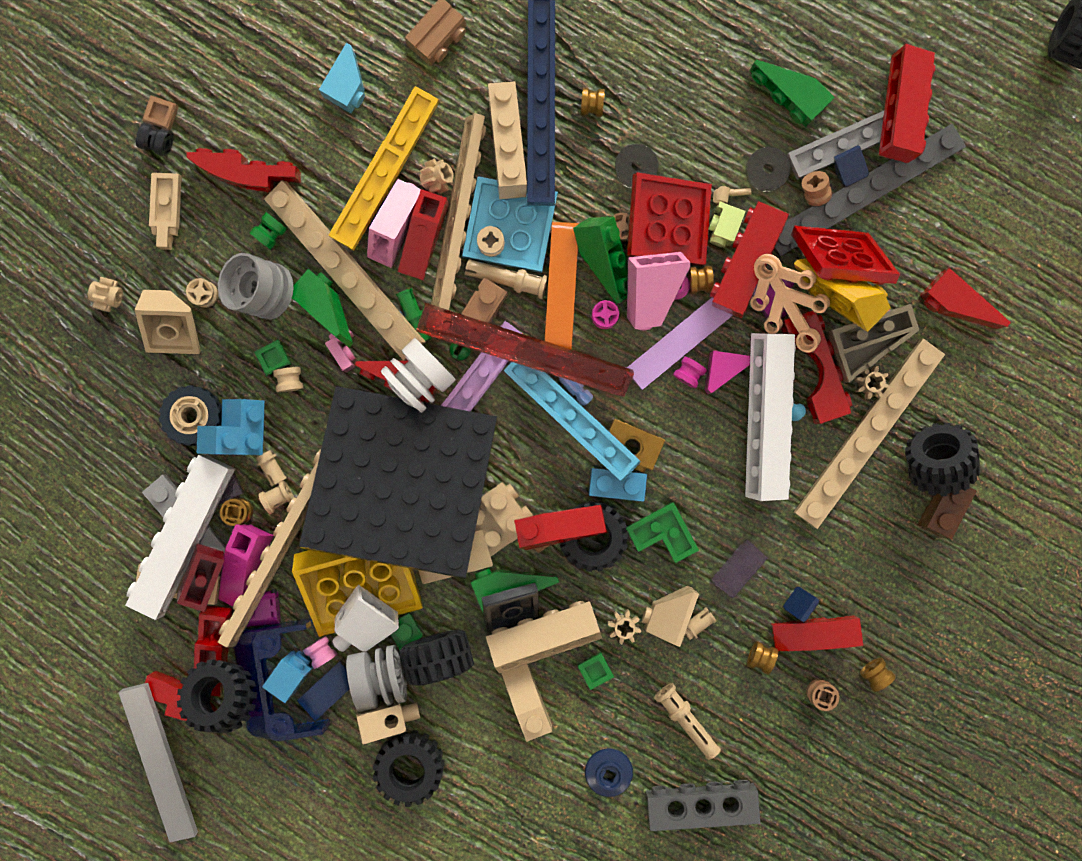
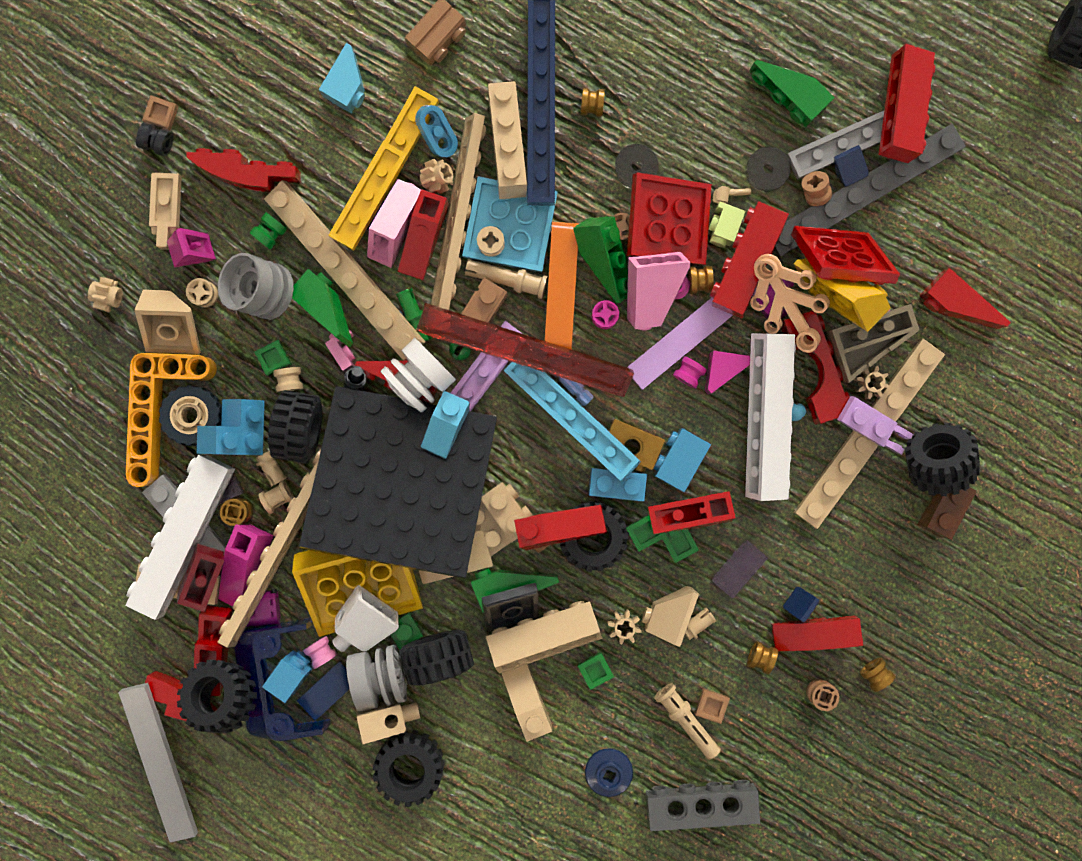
none -> light orange beam [126,353,217,487]
none -> dark pink slope [167,228,216,268]
none -> black tyre [268,390,322,464]
none -> black cylinder [343,366,366,391]
none -> dark azure plate [415,105,458,157]
none -> medium azure slope [421,391,470,459]
none -> red slope [648,491,735,535]
none -> dark azure brick [653,428,711,492]
none -> medium nougat tile [694,688,730,724]
none -> lavender hinge [837,396,913,455]

